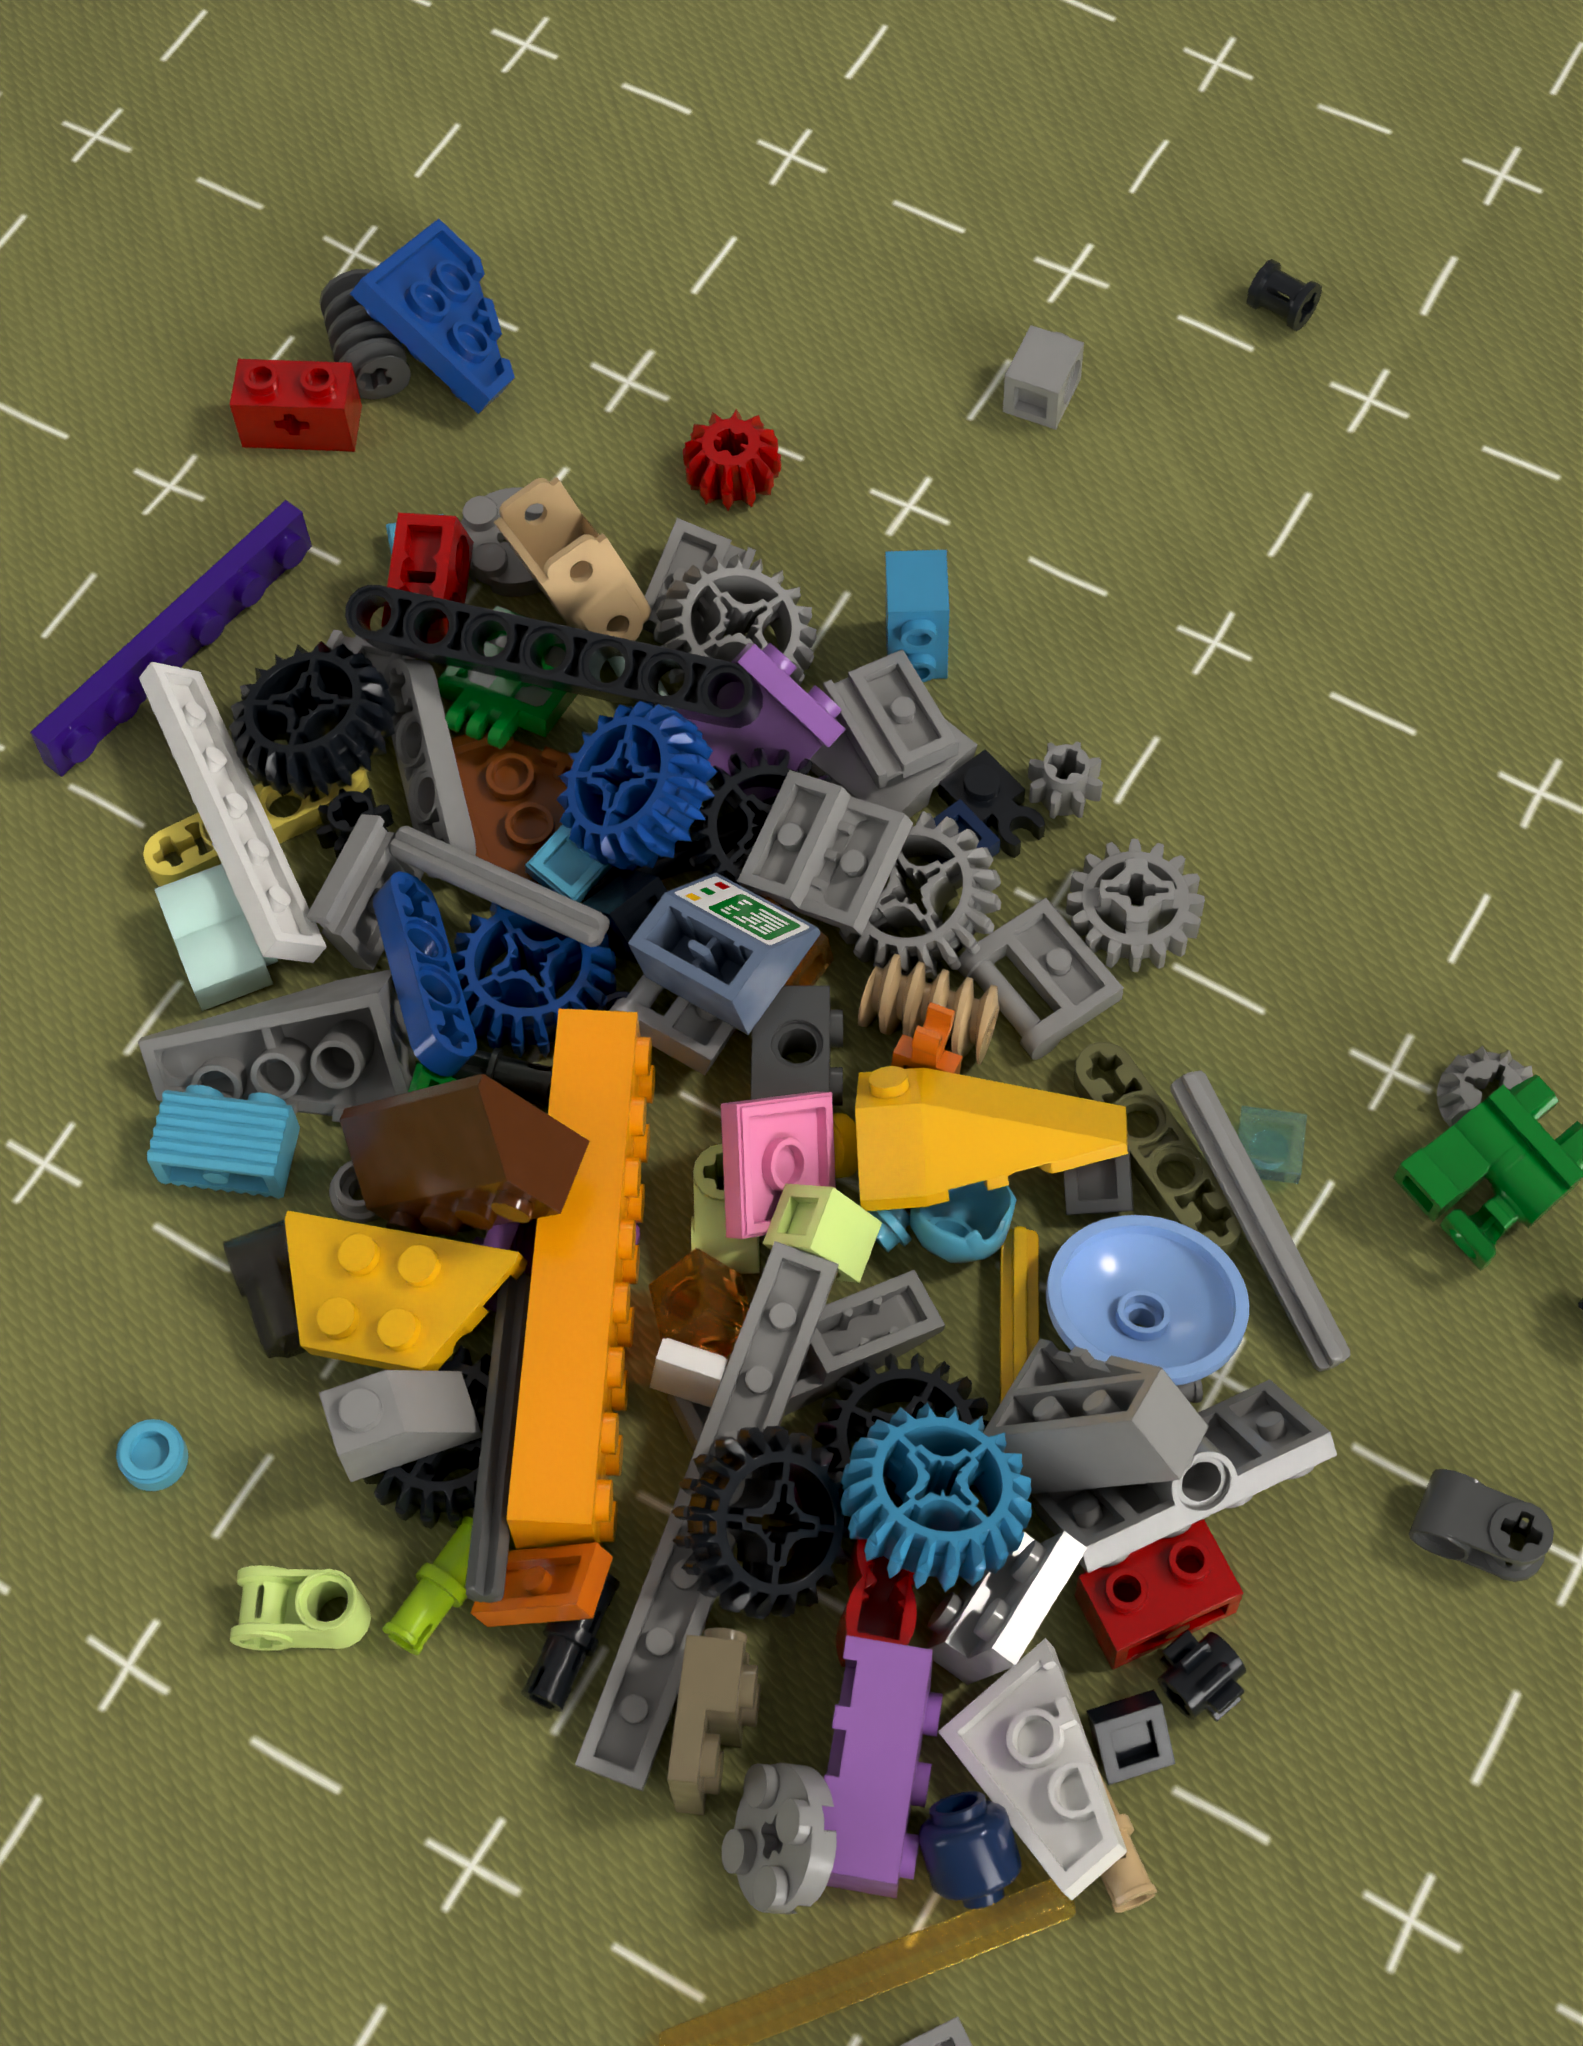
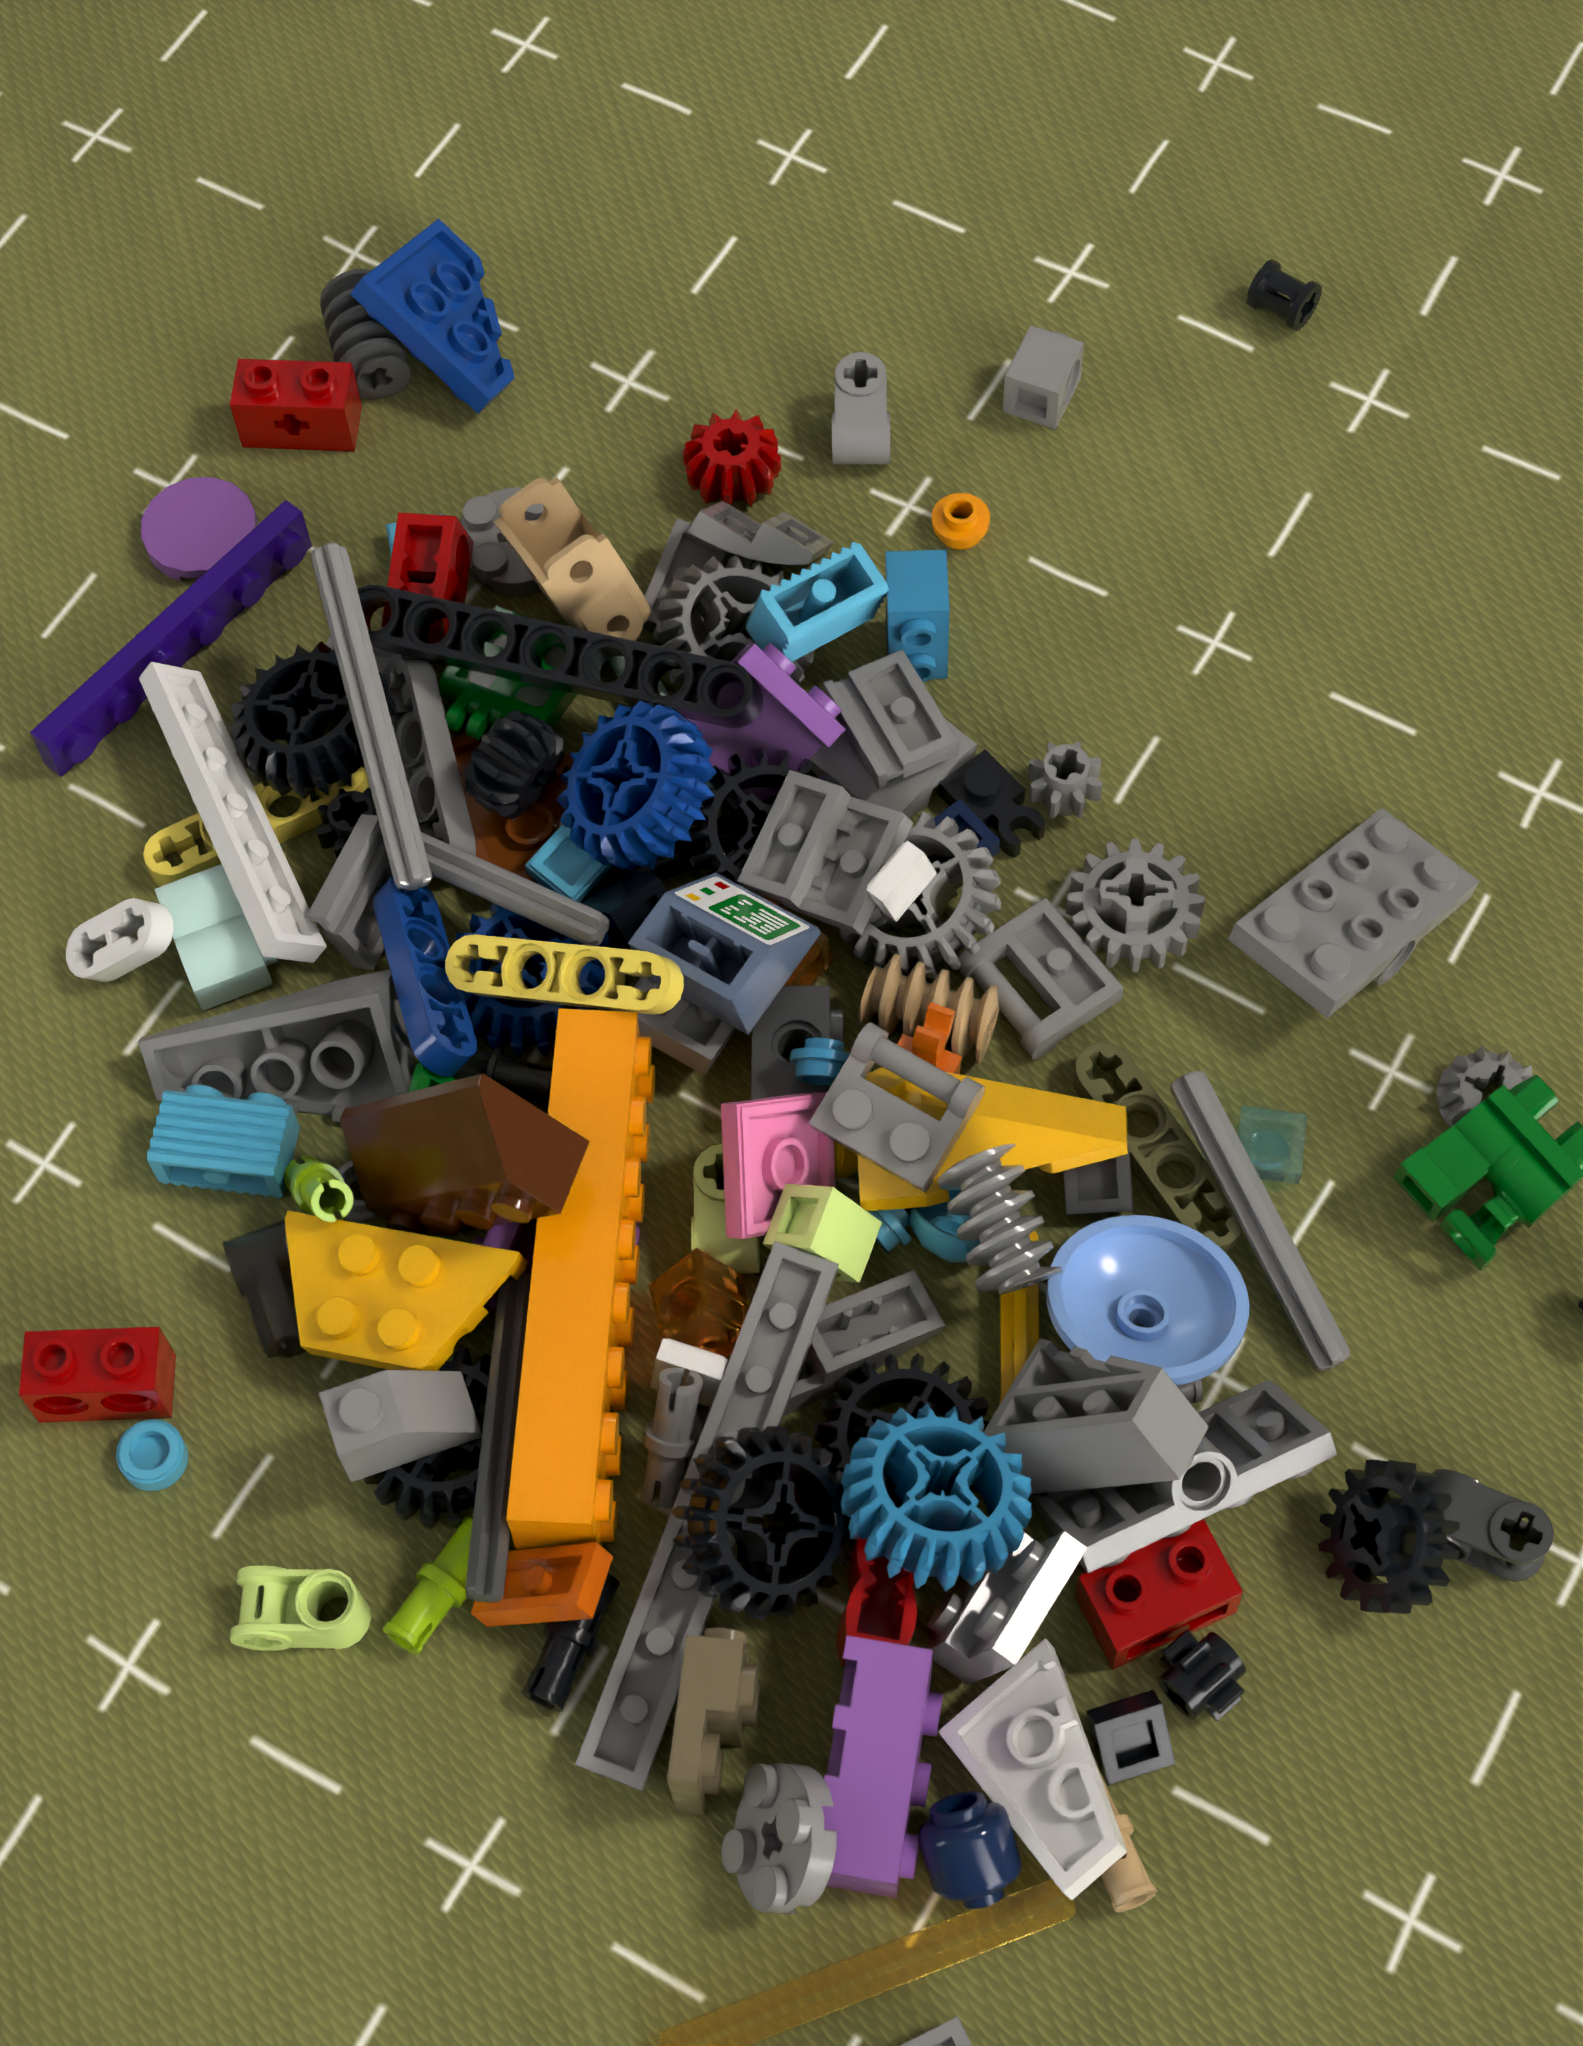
none -> red brick [19,1327,176,1423]
none -> white beam [66,898,174,982]
none -> medium lavender tile [141,477,259,581]
none -> lime pin [284,1155,354,1222]
none -> light grey axle [311,542,432,891]
none -> light yellow beam [445,934,684,1015]
none -> black gear [464,710,564,820]
none -> light grey pin [639,1367,703,1509]
none -> light grey slope [688,501,833,565]
none -> medium azure brick [746,542,889,662]
none -> dark azure plate [790,1038,850,1086]
none -> light grey plate [809,1022,985,1193]
none -> light grey piece [832,352,890,465]
none -> white tile [866,840,937,922]
none -> light orange plate [931,493,990,550]
none -> light grey piece [938,1144,1063,1295]
none -> light grey plate [1228,808,1480,1018]
none -> black gear [1318,1459,1460,1614]

